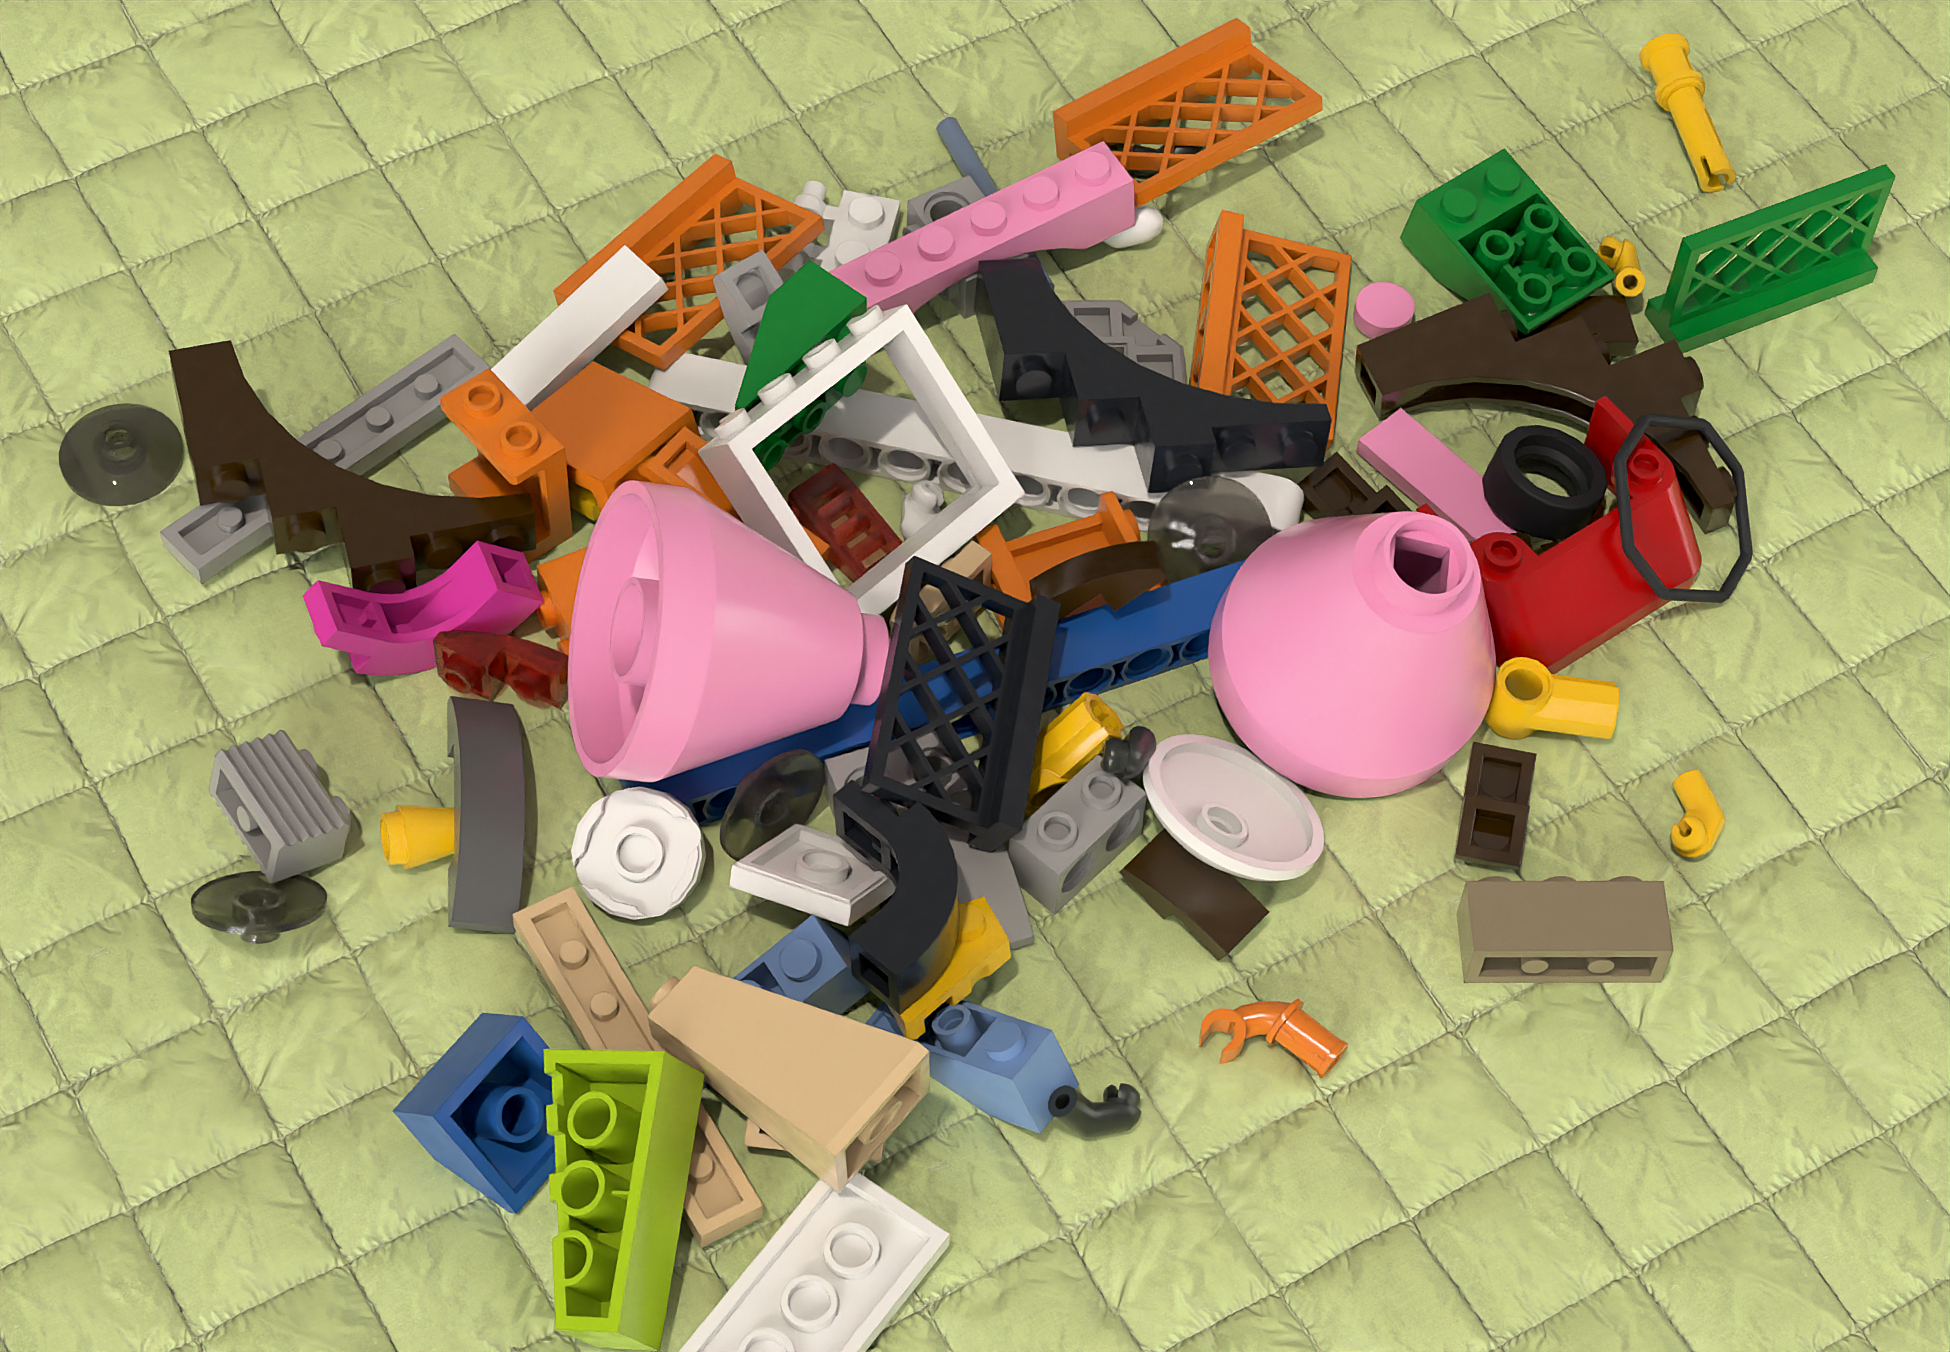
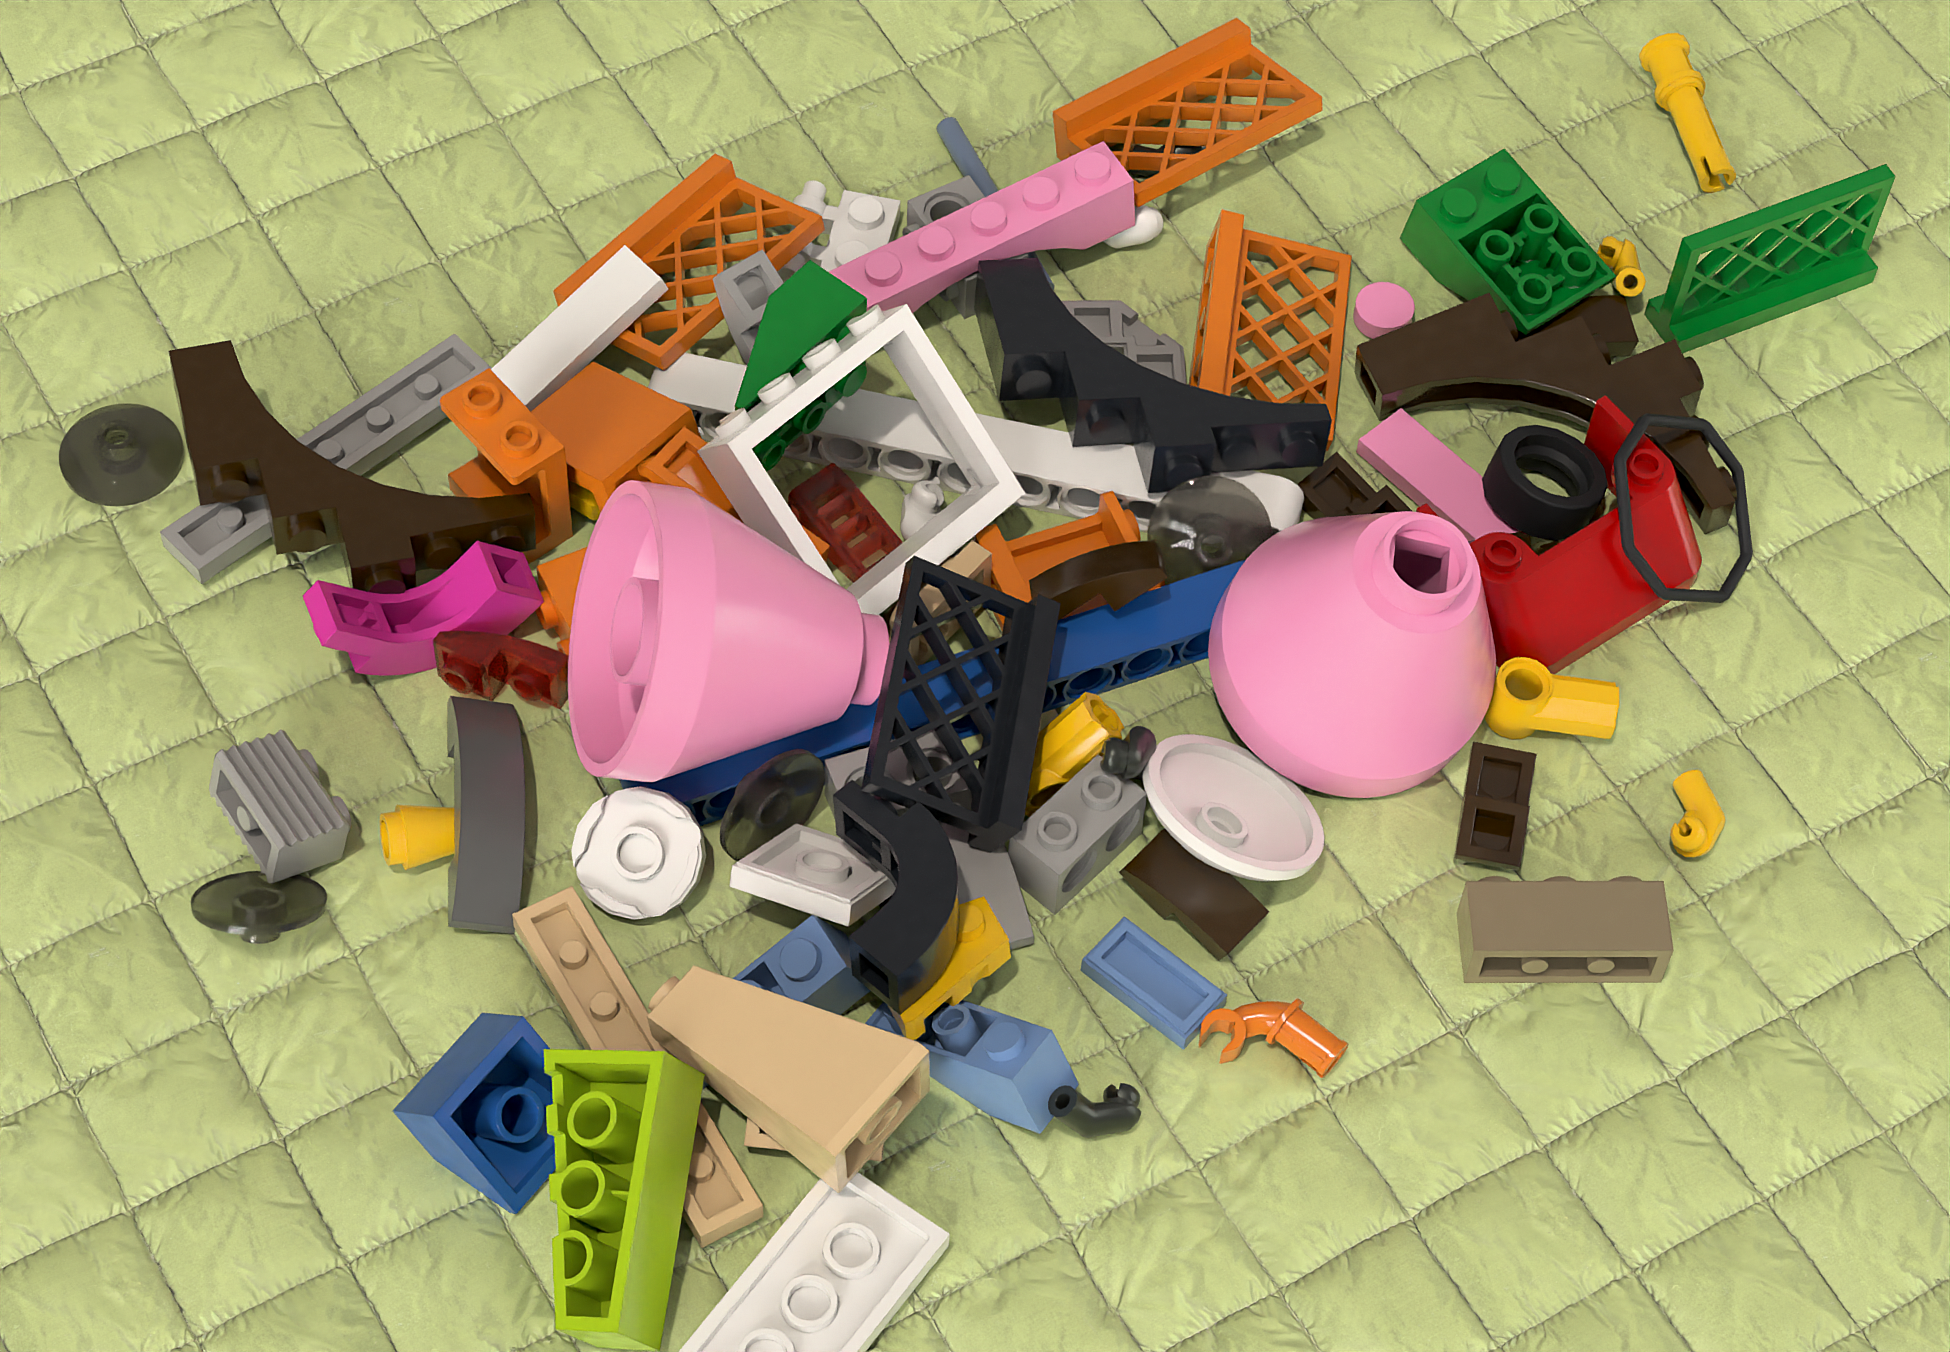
none -> medium blue tile [1080,916,1227,1050]

